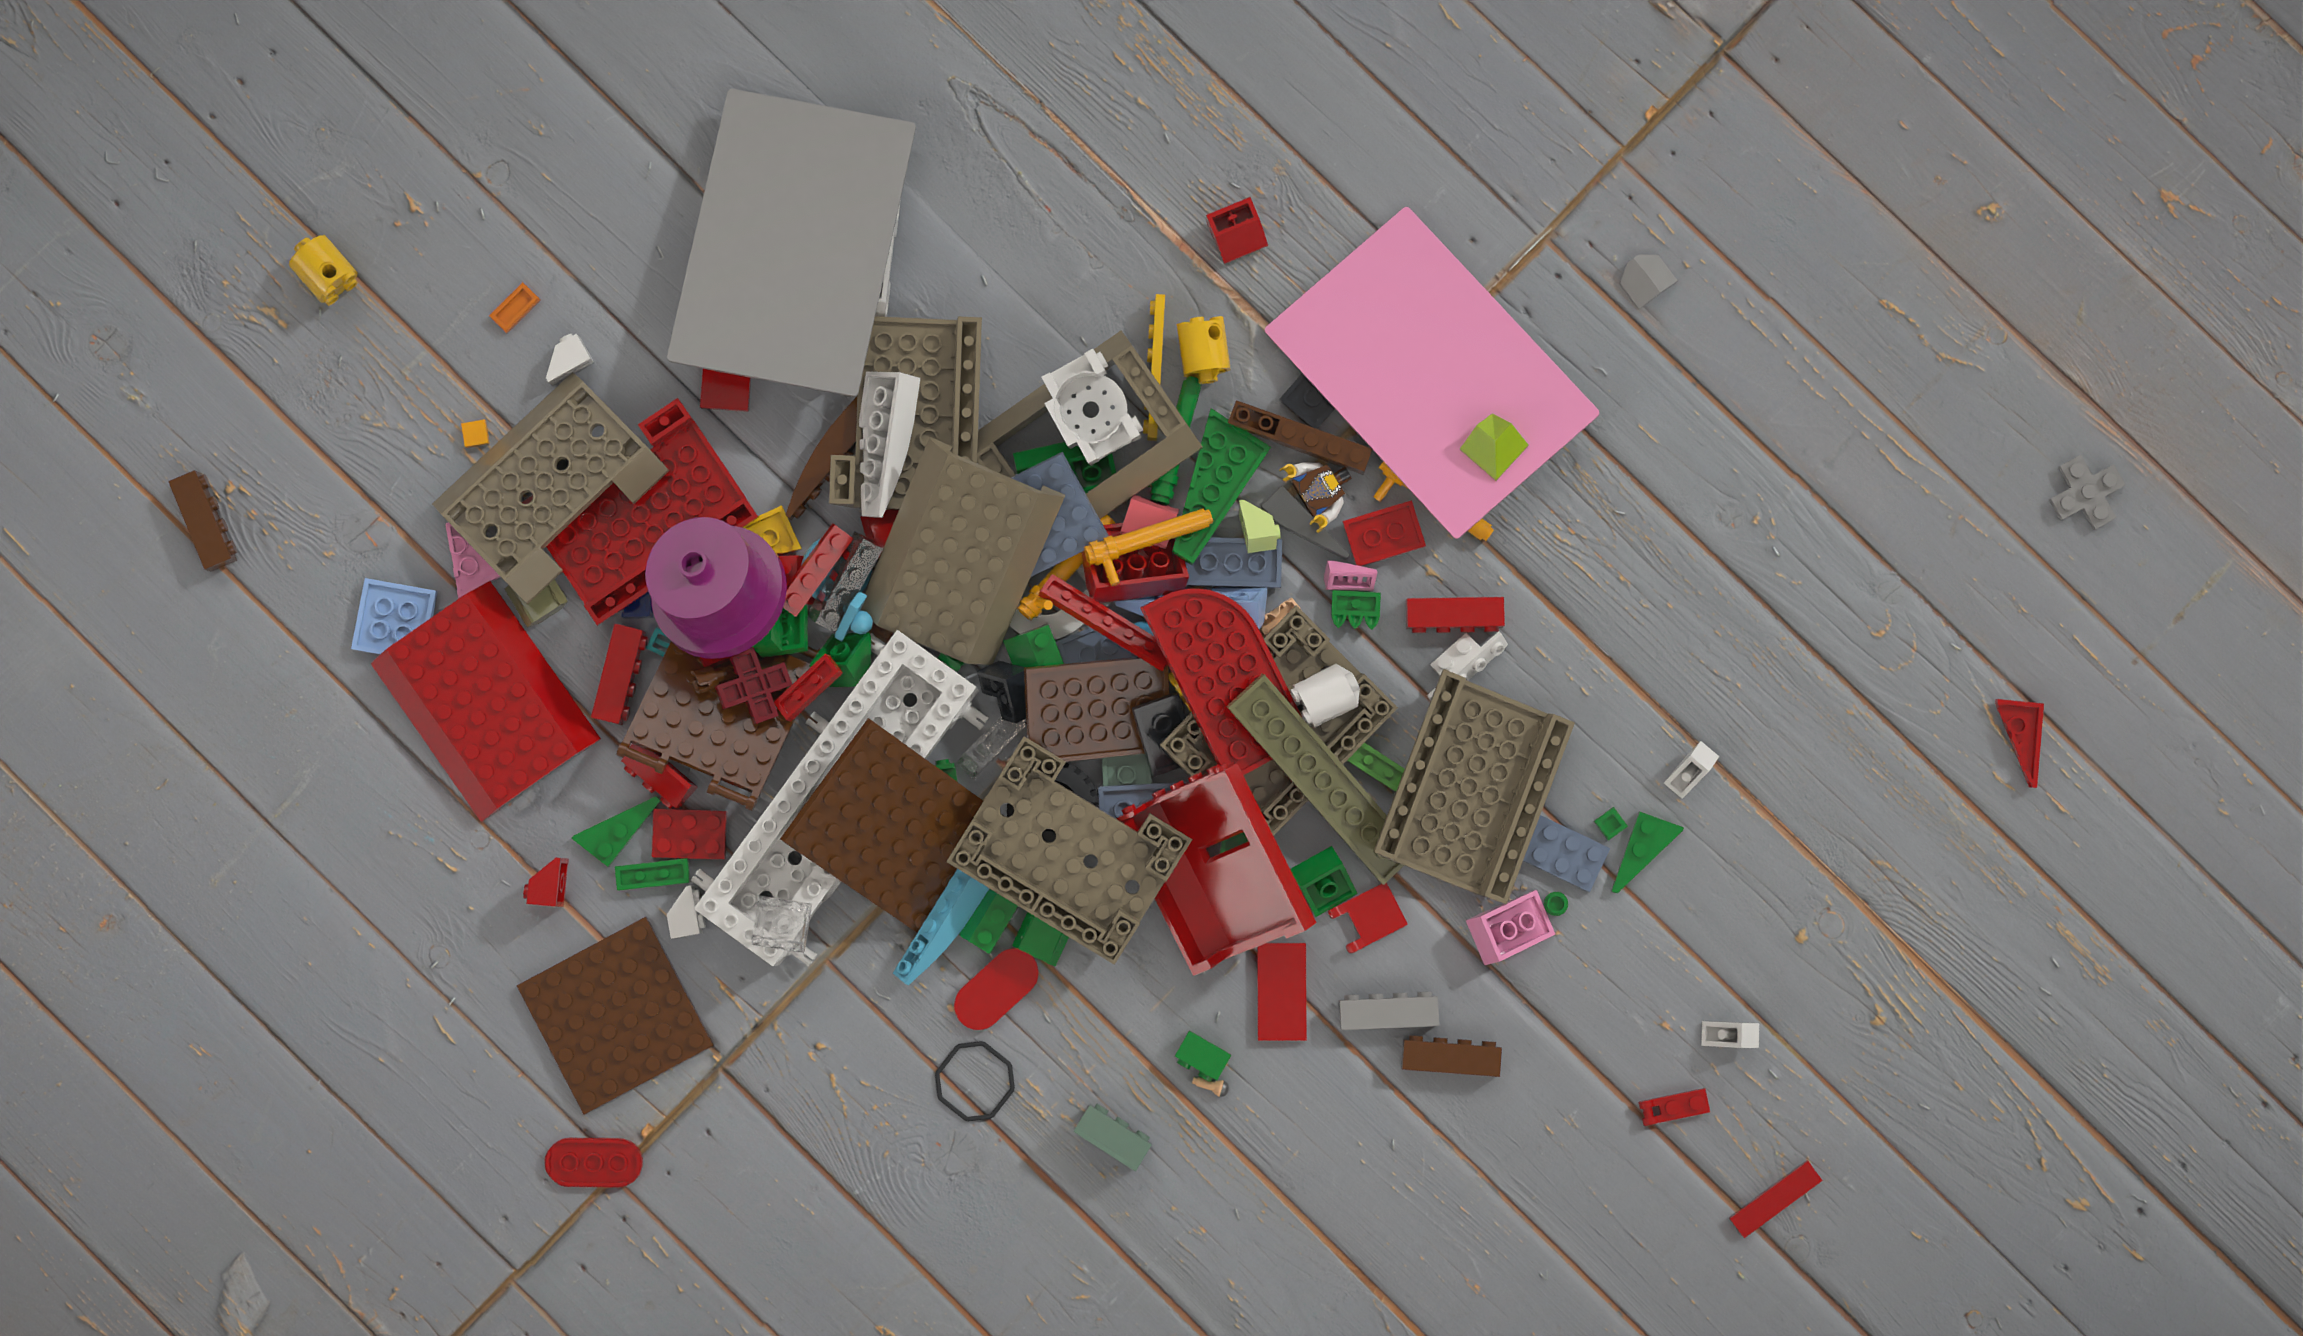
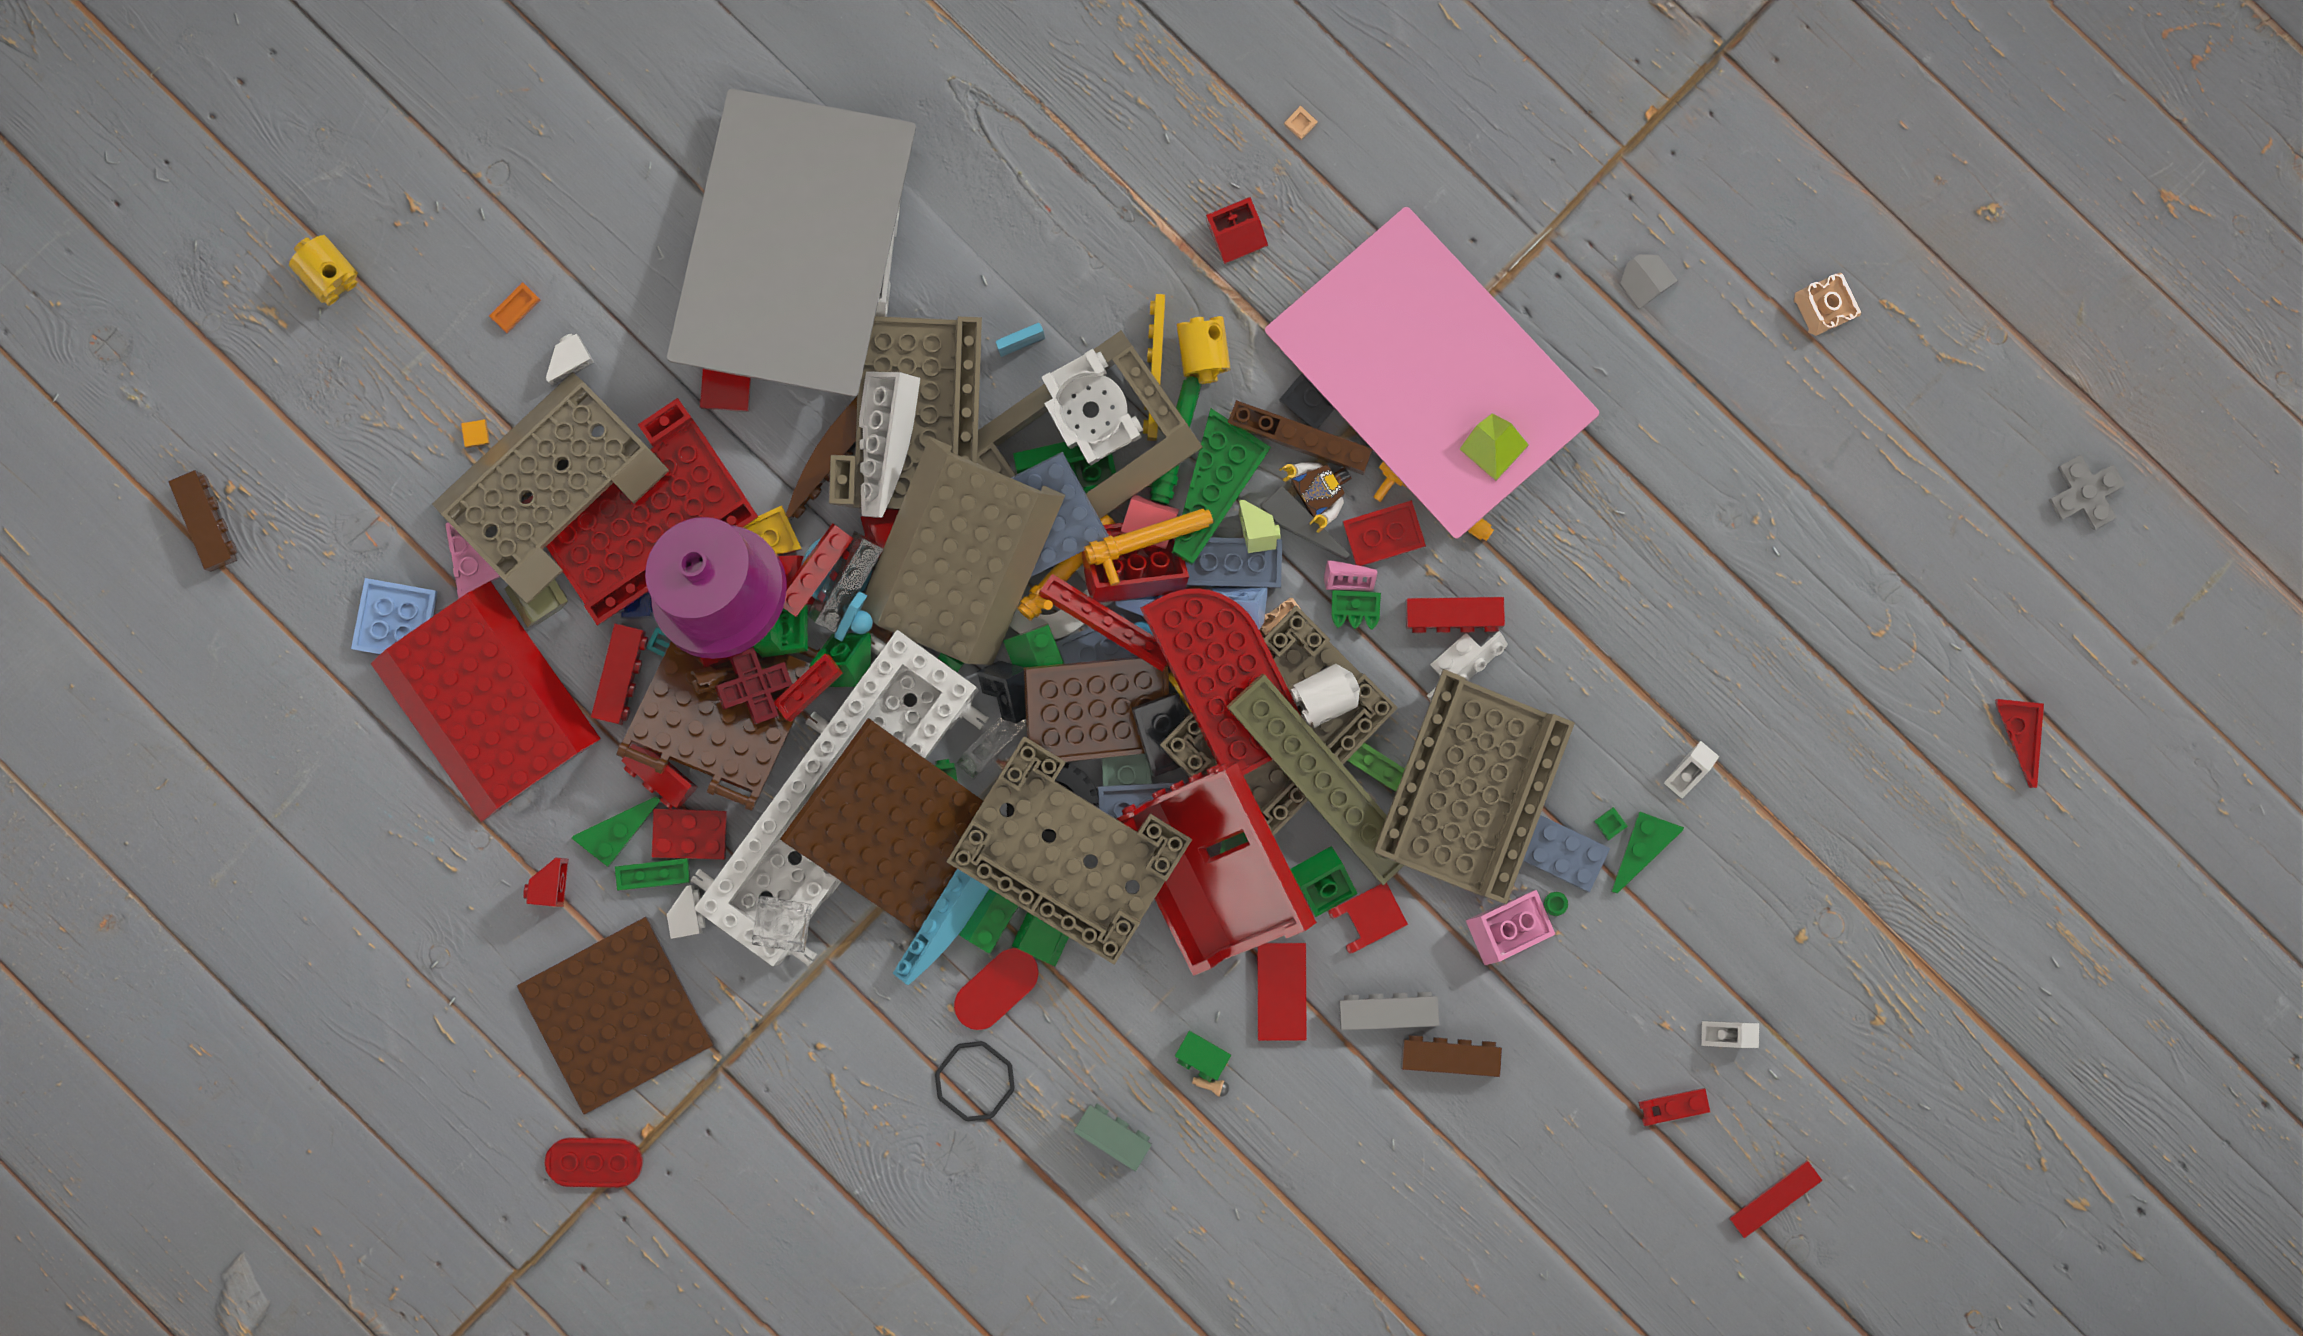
none -> medium azure tile [996,323,1045,357]
none -> light nougat tile [1284,106,1318,140]
none -> light nougat slope [1794,273,1861,336]

